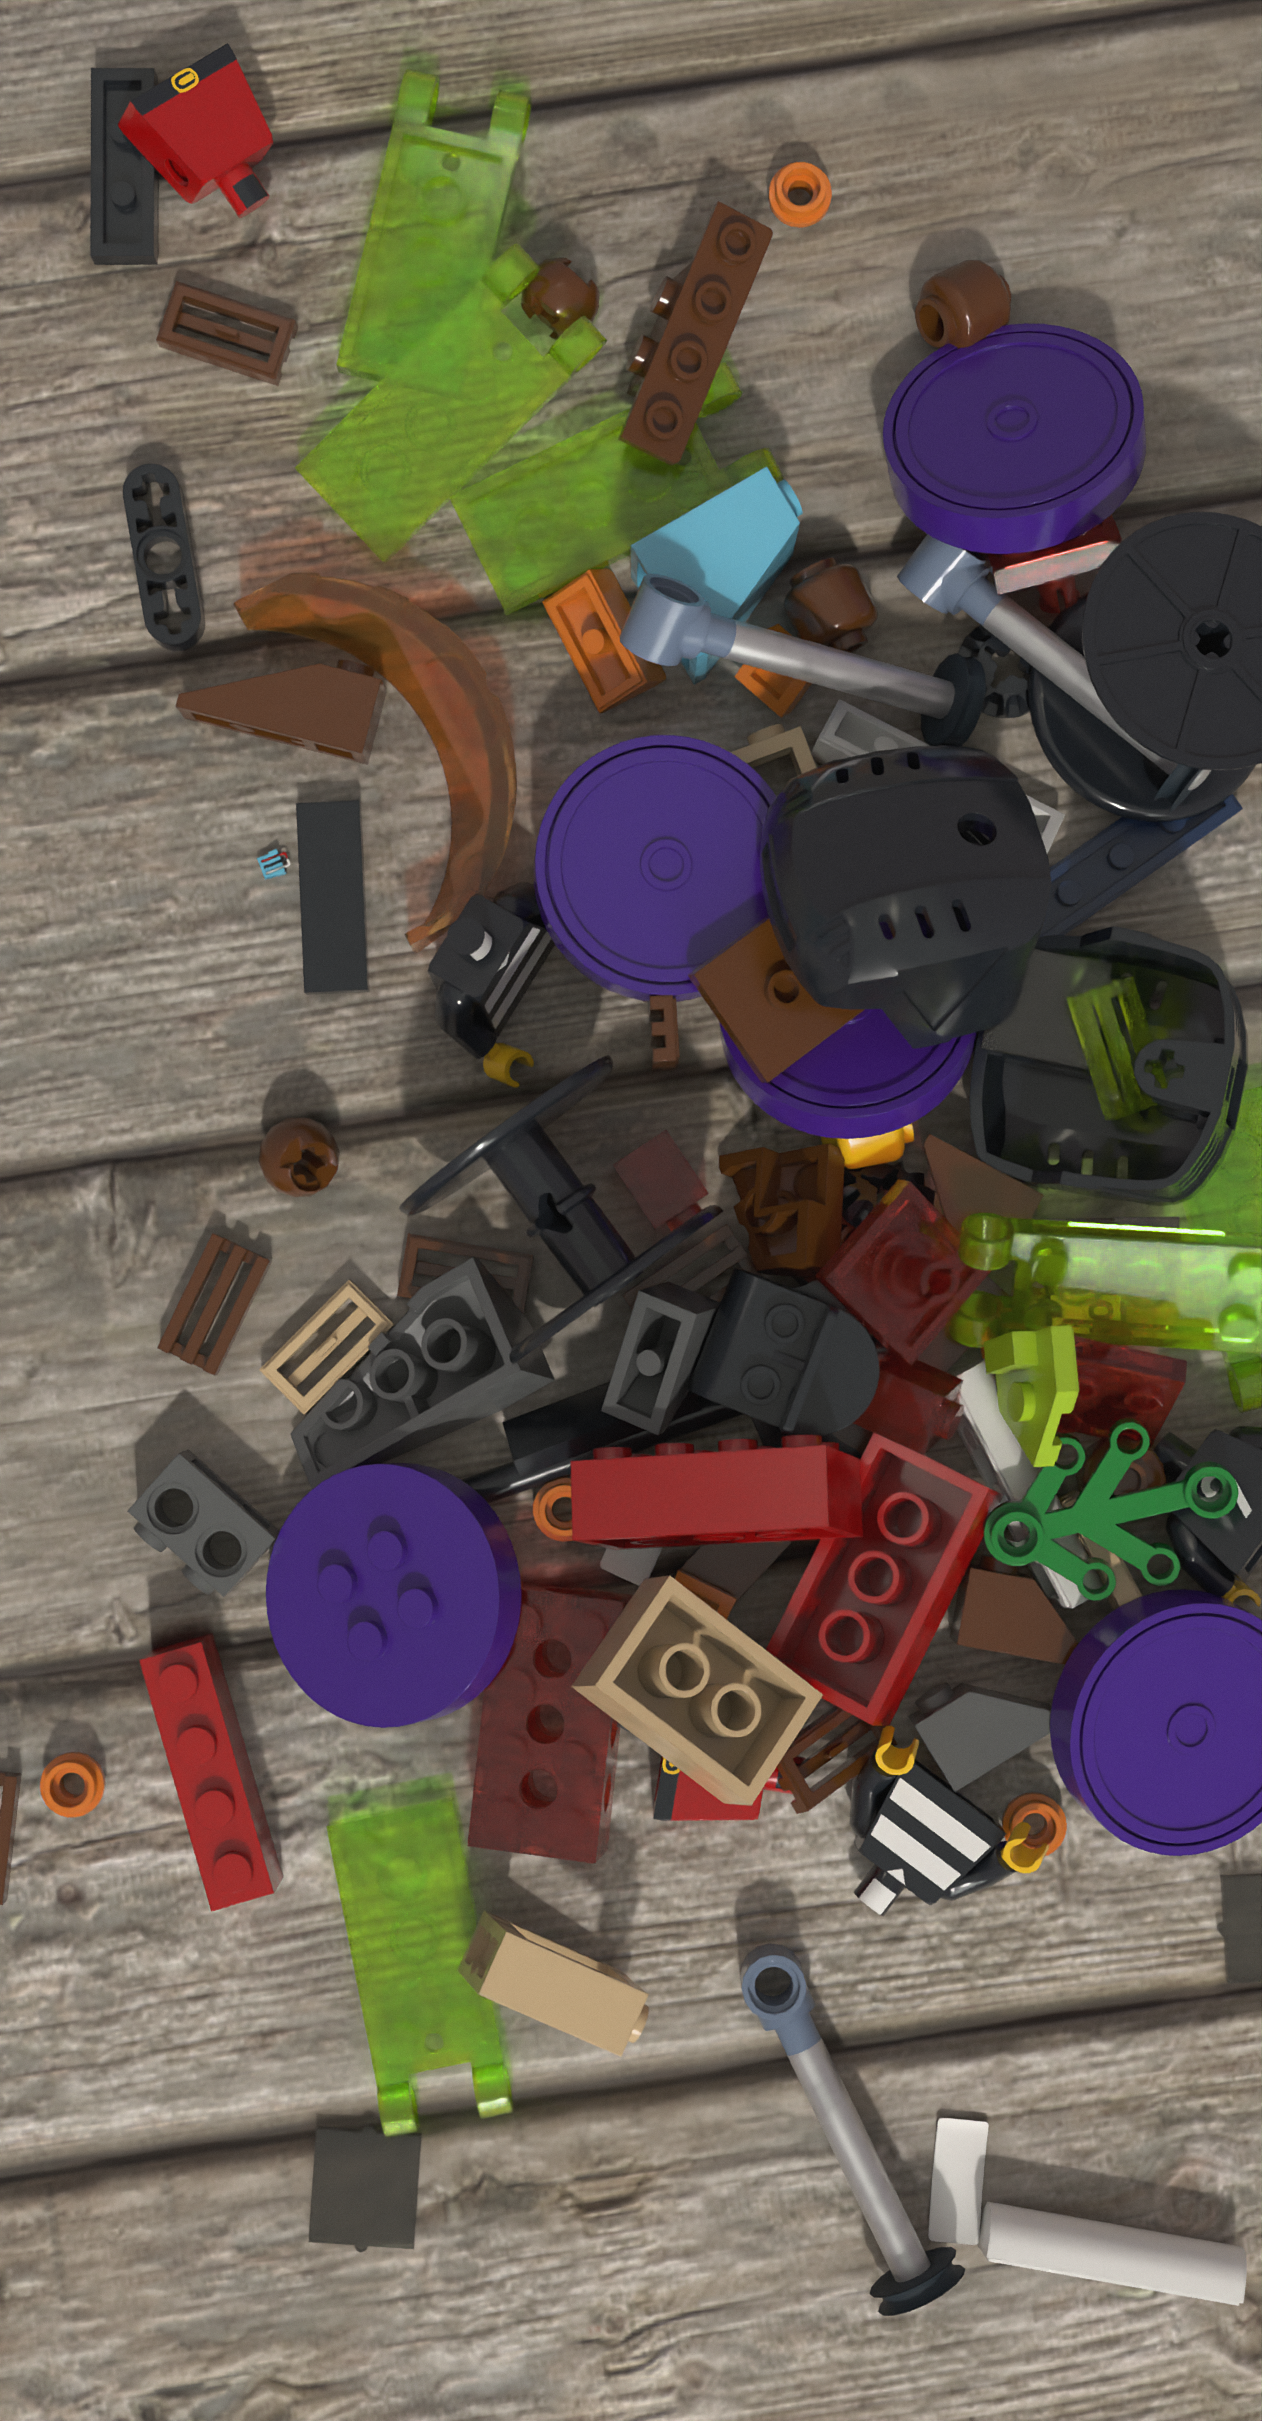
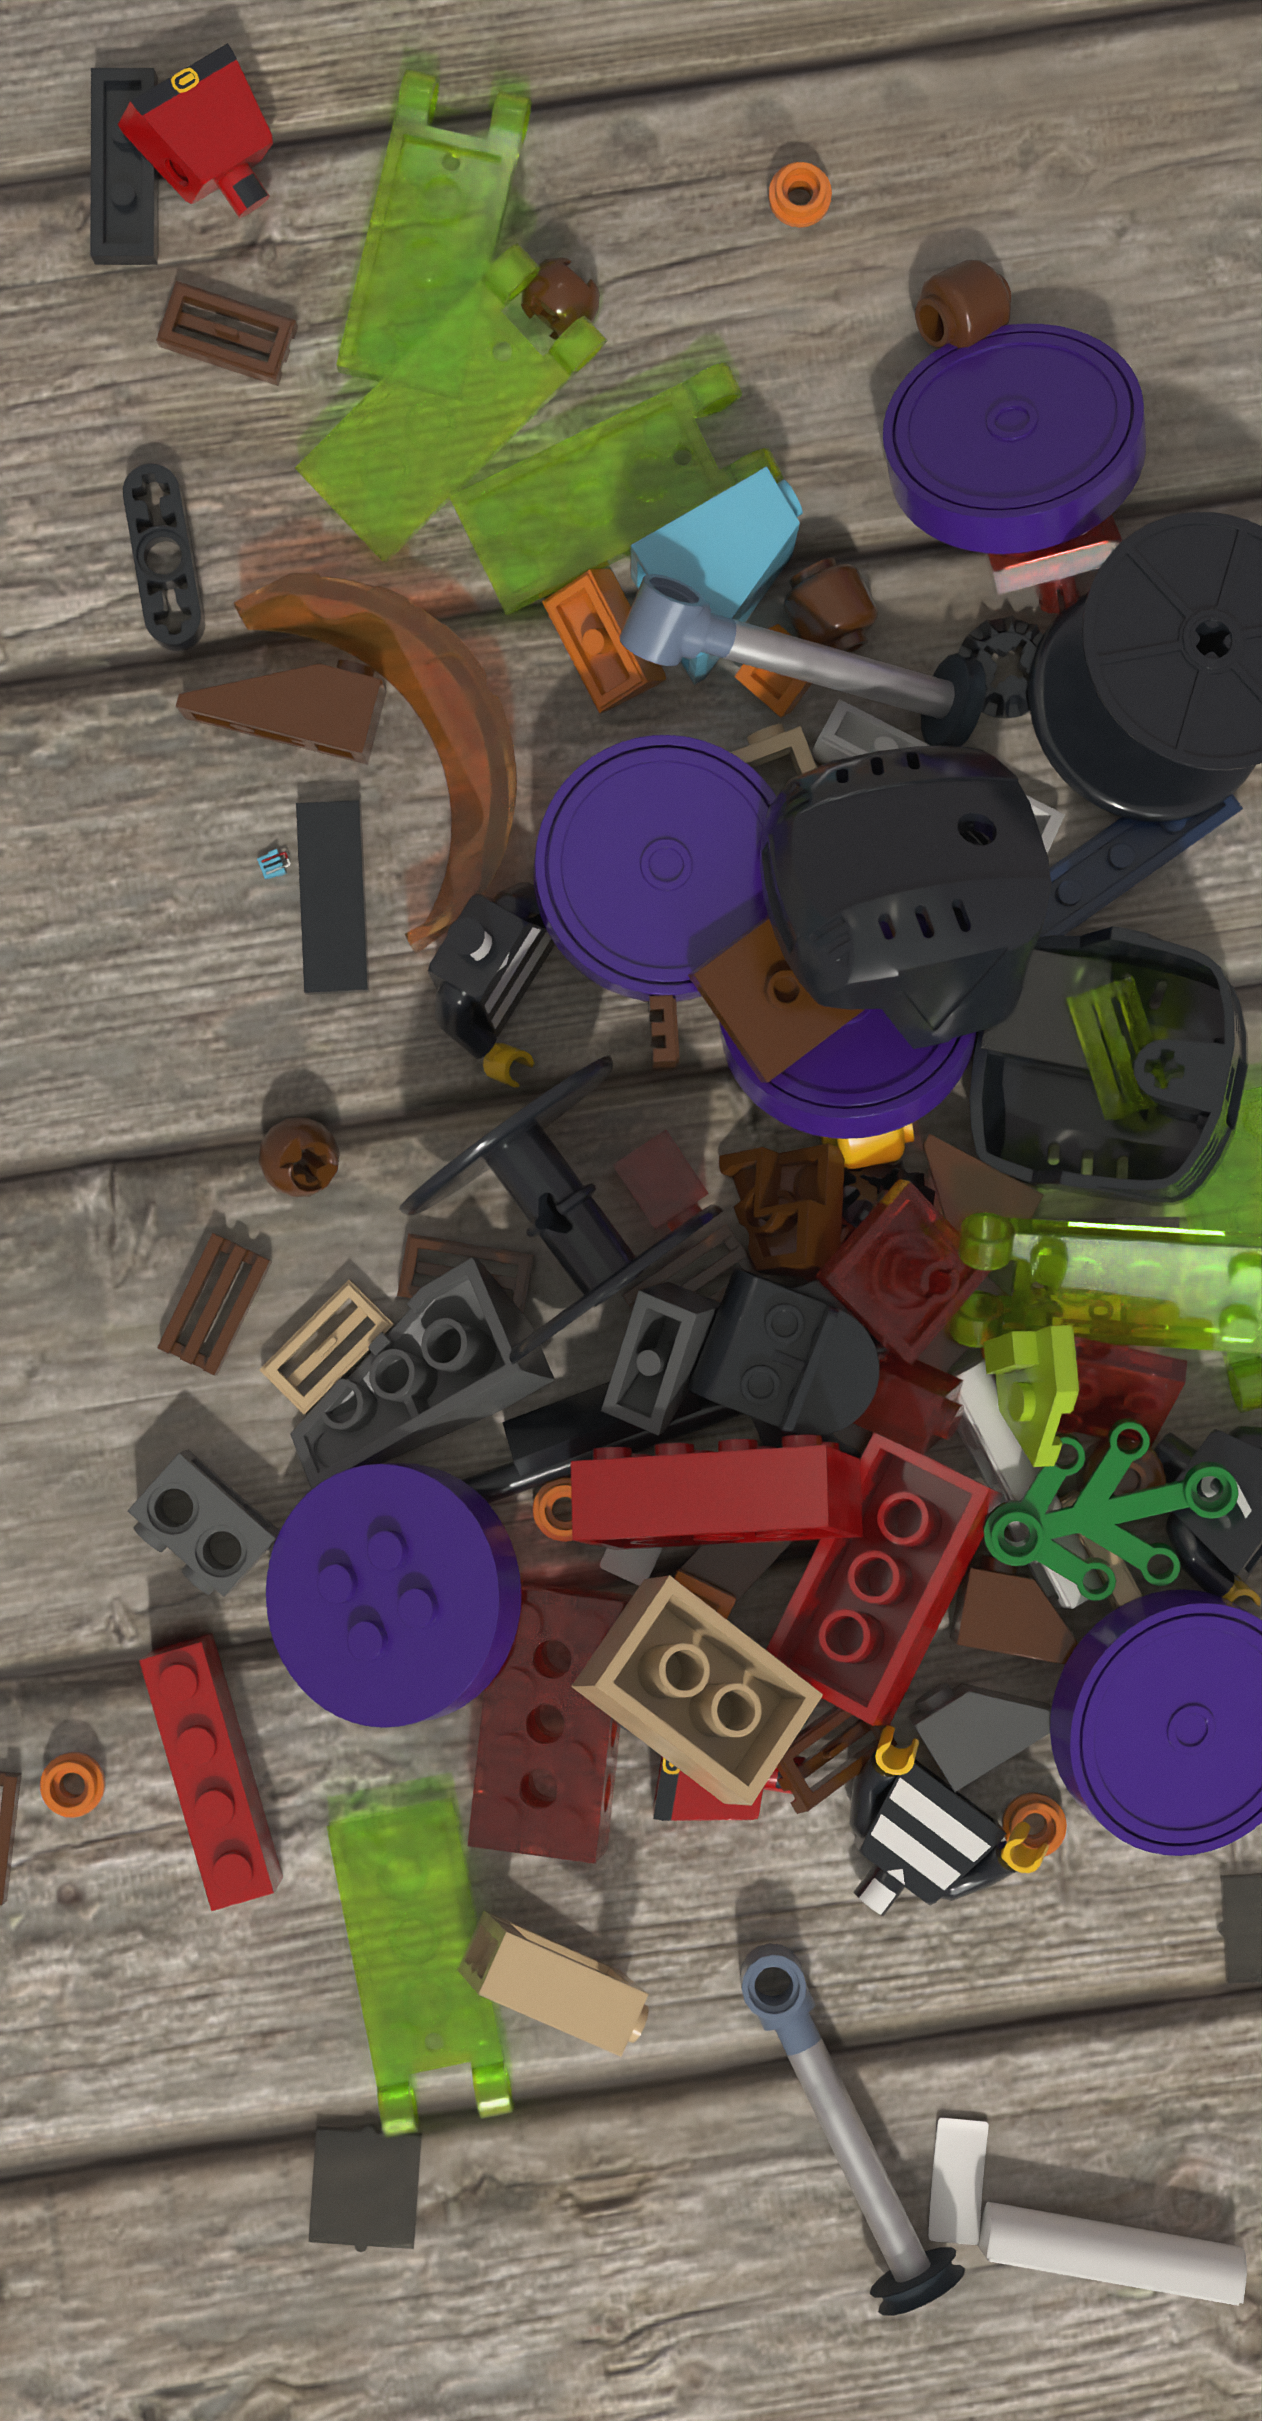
reddish brown bracket [618,201,773,465] -> none
piece [897,534,1211,813] -> none

